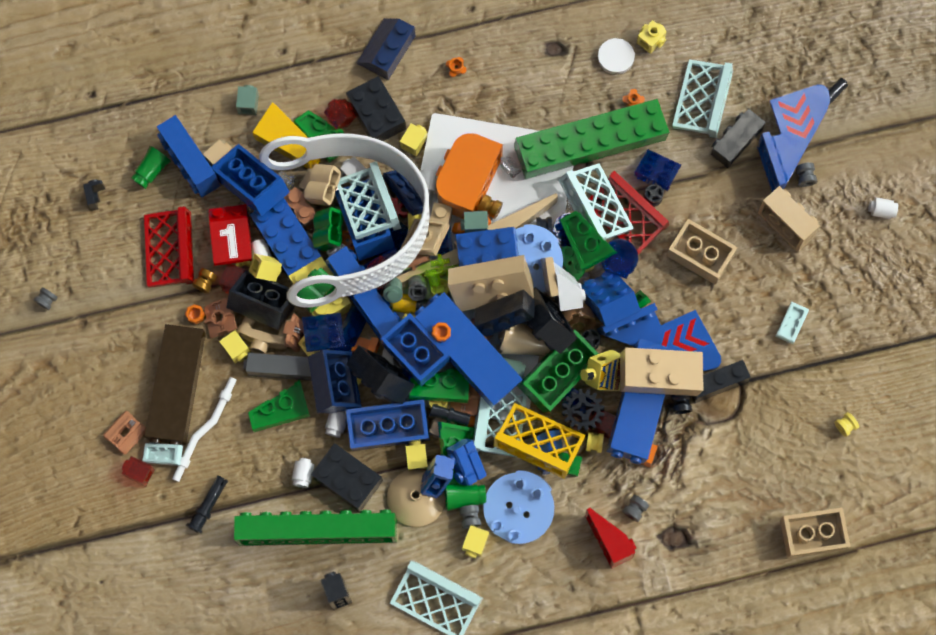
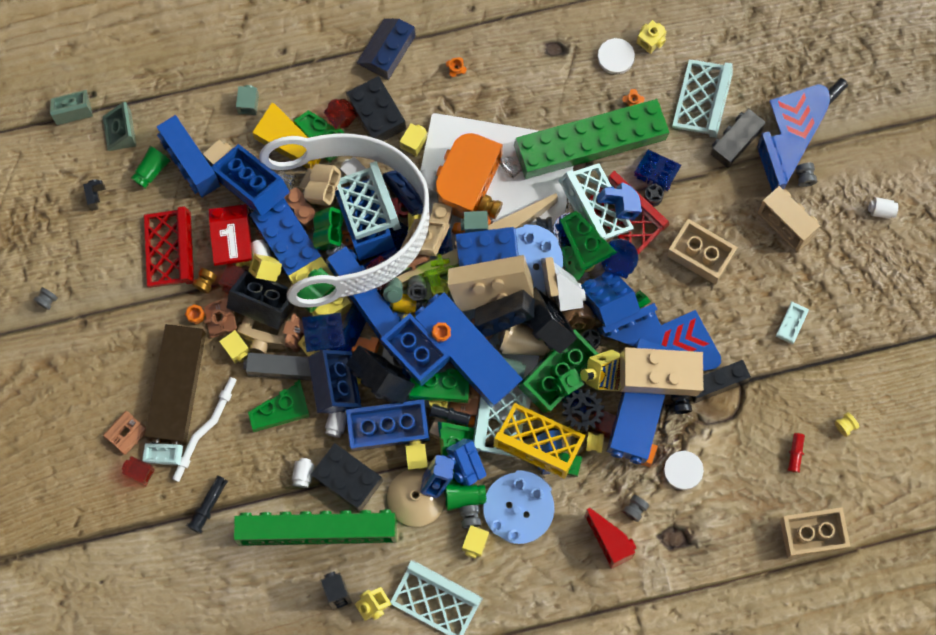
none -> sand green slope [50,90,93,125]
none -> sand green slope [103,102,136,151]
none -> light yellow brick [355,587,391,621]
none -> green bracket [553,368,584,397]
none -> brick [597,183,642,220]
none -> white tile [664,451,704,490]
none -> red axle [788,433,805,473]

